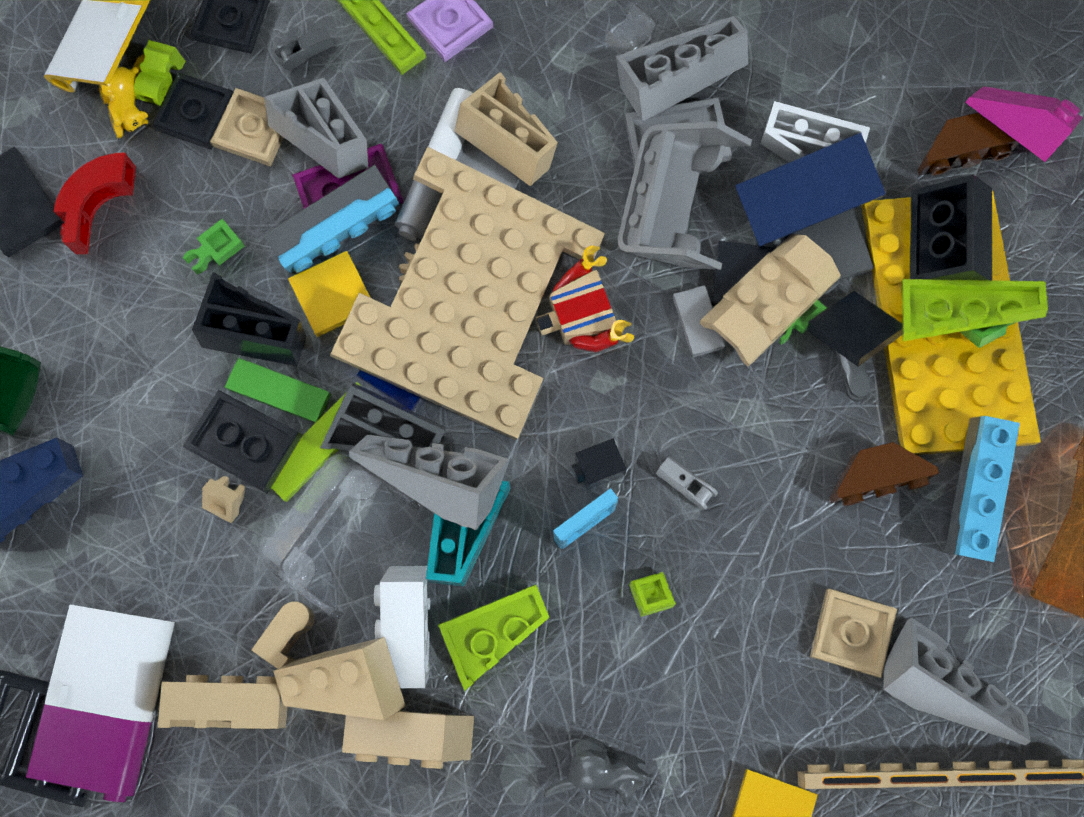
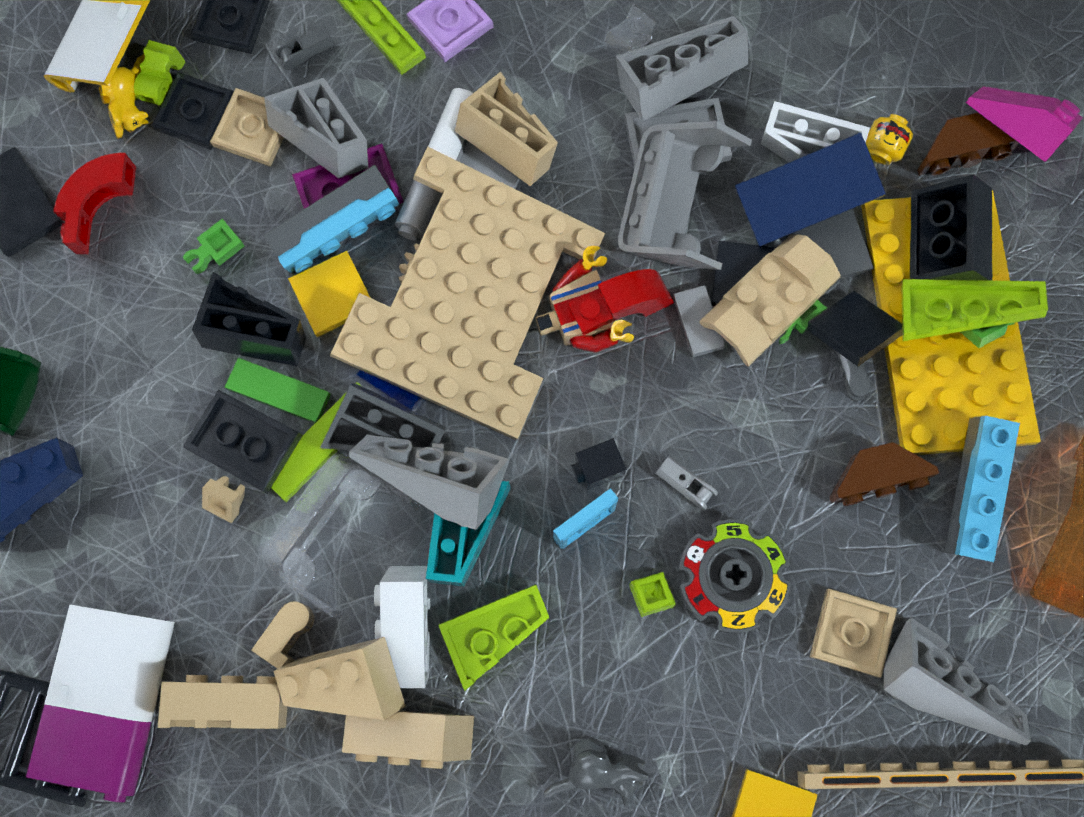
none -> red arch [568,269,674,336]
none -> dark grey piece [678,519,791,633]
none -> yellow head [866,114,913,165]

